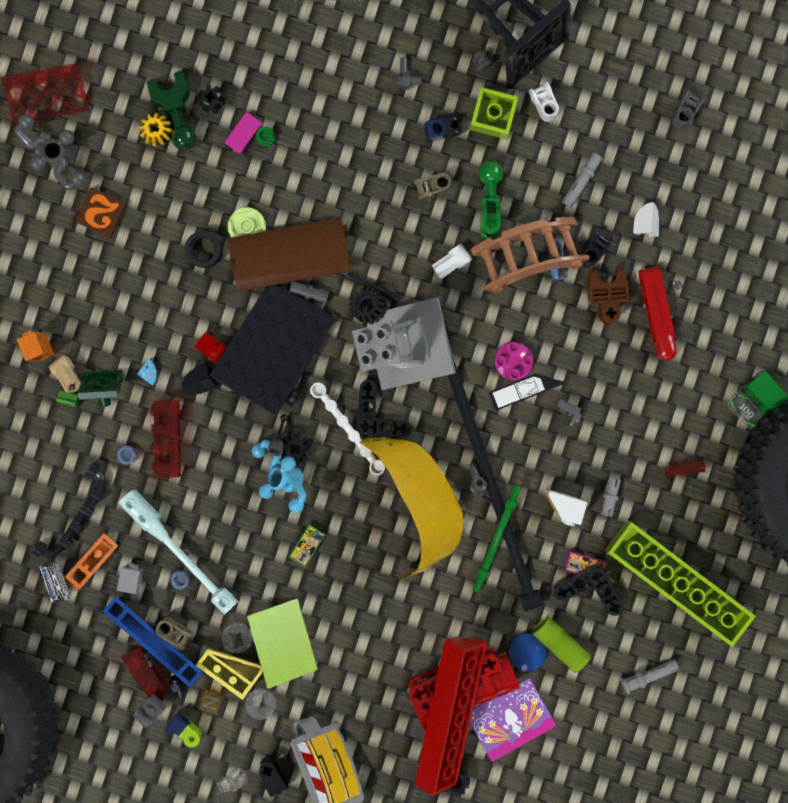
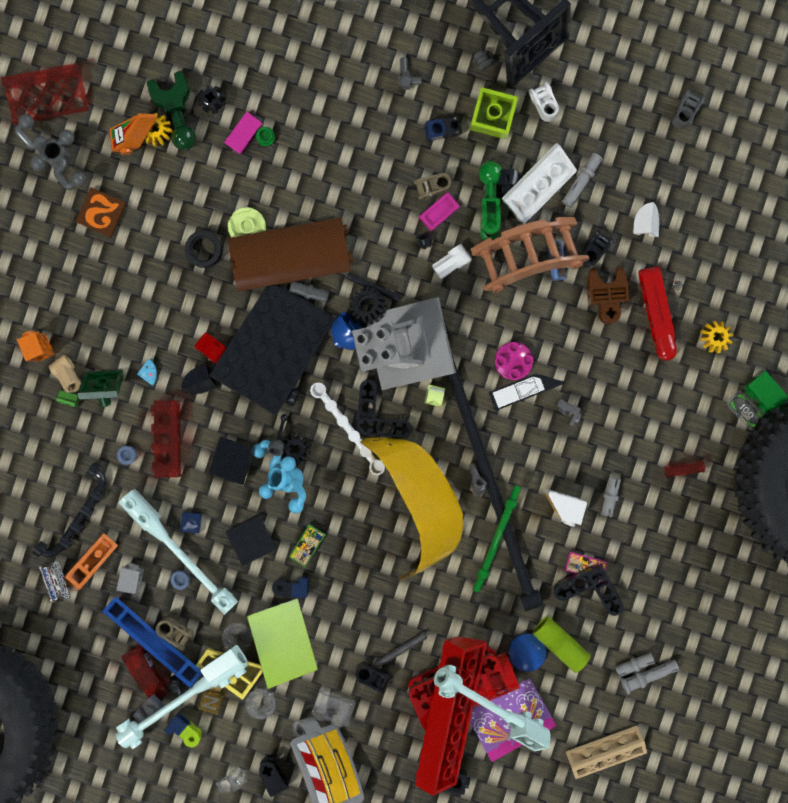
lime brick [604,520,756,647] -> none
none -> orange slope [109,113,157,155]
none -> light aqua bar [116,645,248,749]
none -> dark blue tile [180,512,202,533]
none -> black tile [209,437,255,485]
none -> black tile [226,515,277,566]
none -> leg [272,576,309,598]
none -> clear brick [311,688,356,728]
none -> blue cylinder [331,312,365,350]
none -> black piece [355,662,393,694]
none -> flat silver bar [375,632,427,668]
none -> black hinge [416,233,432,249]
none -> dark pink tile [419,192,460,232]
none -> yellowish green leg [424,385,445,407]
none -> light aqua bar [434,665,551,752]
none -> black piece [496,169,522,195]
none -> white tile [502,143,577,224]
none -> tan fence [566,726,647,779]
none -> light grey pin [615,652,655,678]
none -> yellow gear [699,321,734,353]

